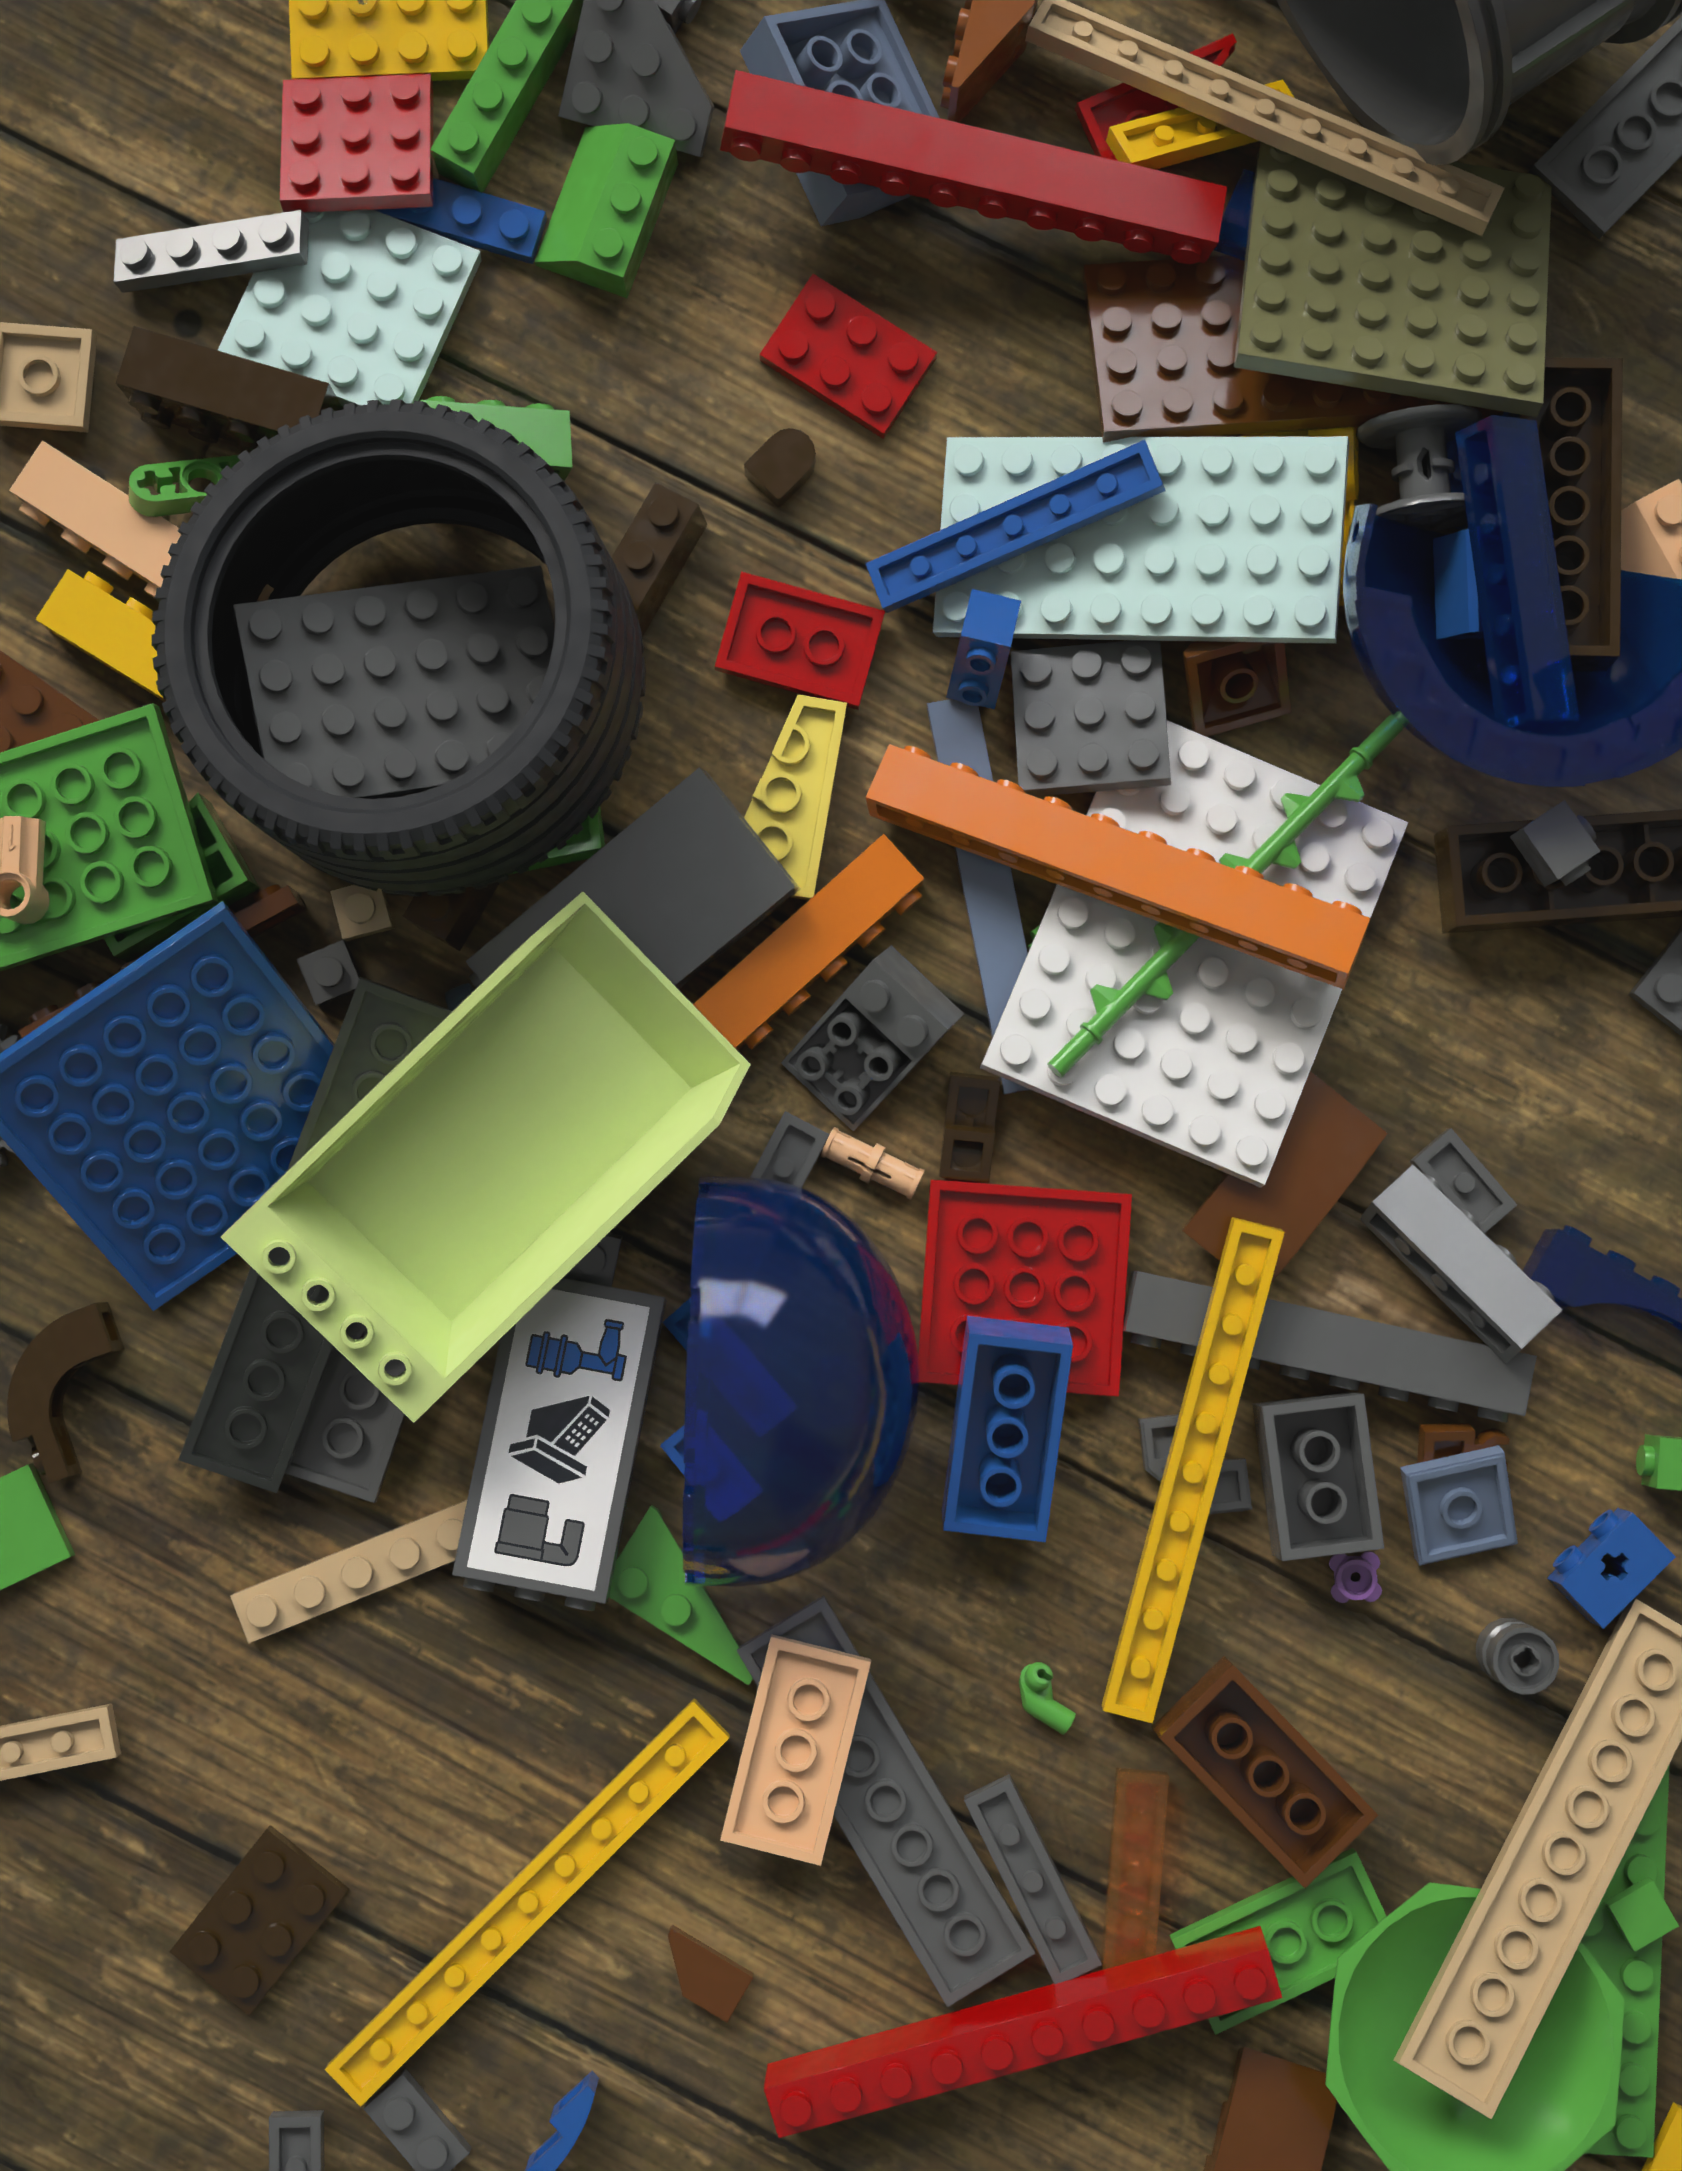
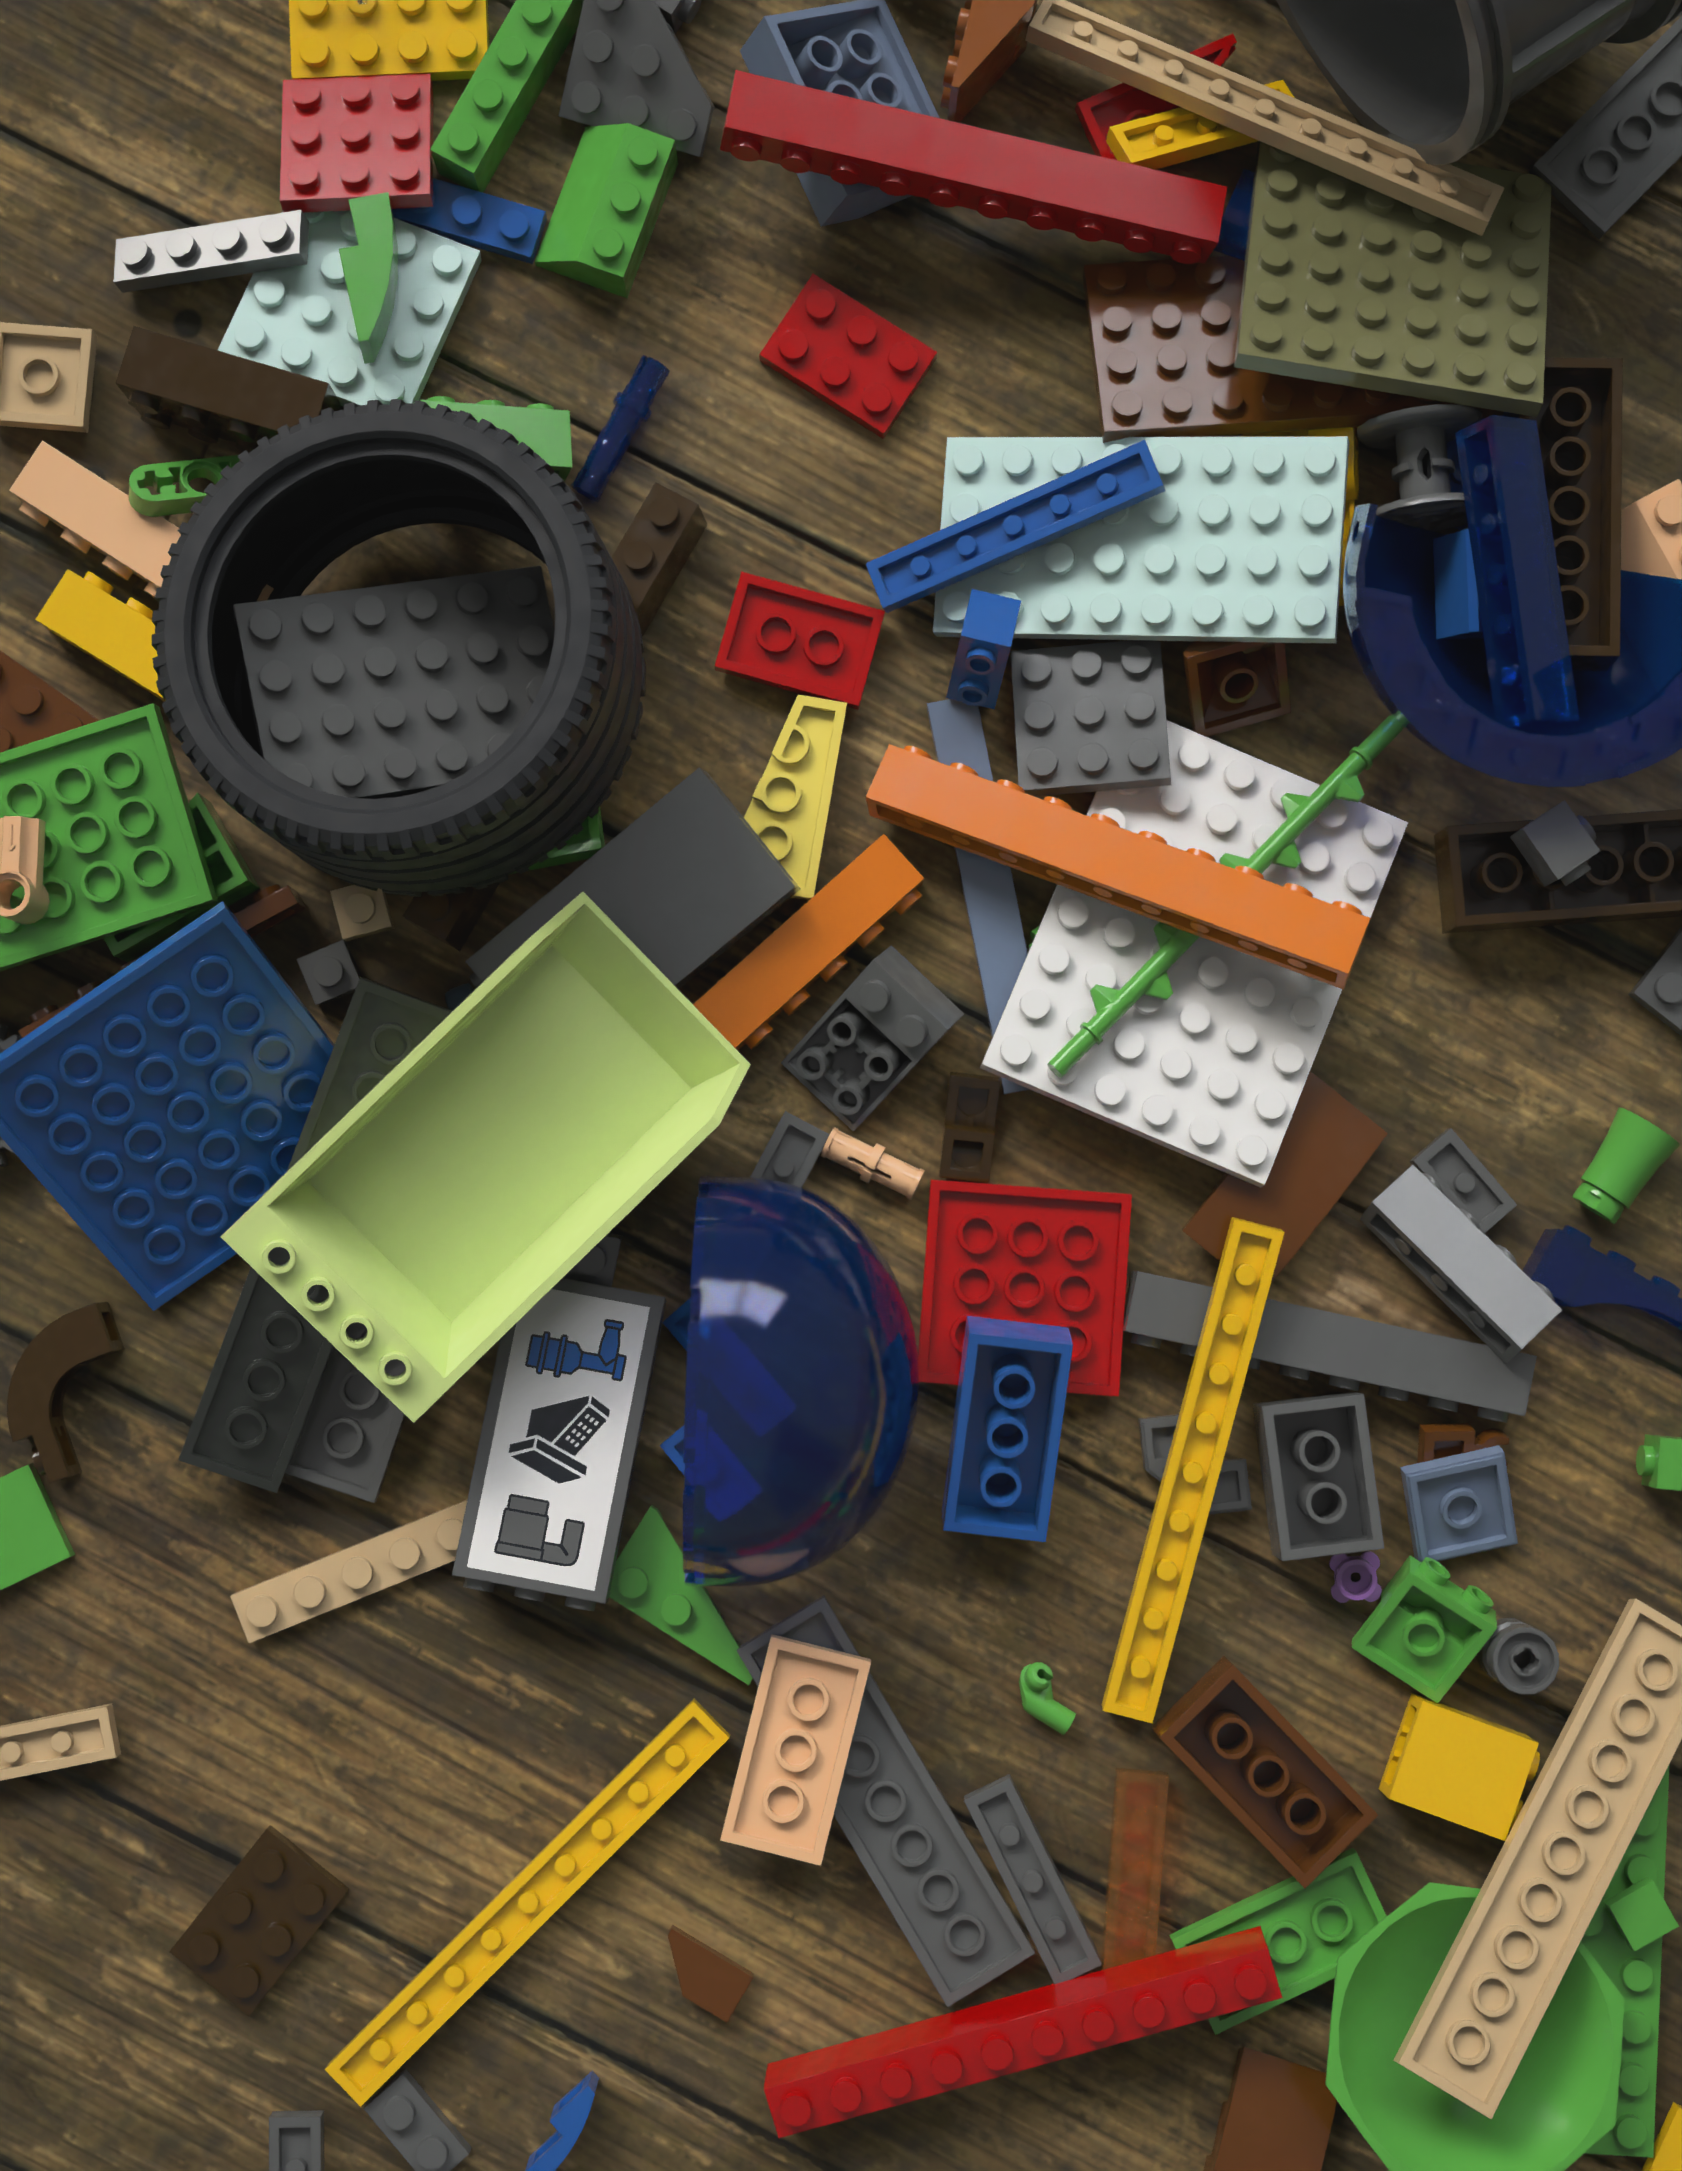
dark brown piece [744,428,816,507] -> none
blue brick [1547,1508,1676,1629] -> none
none -> bright green slope [339,192,398,364]
none -> clear blue pin [571,355,670,502]
none -> bright green plate [1352,1555,1497,1704]
none -> yellow brick [1378,1693,1540,1841]
none -> bright green plant [1572,1107,1680,1224]

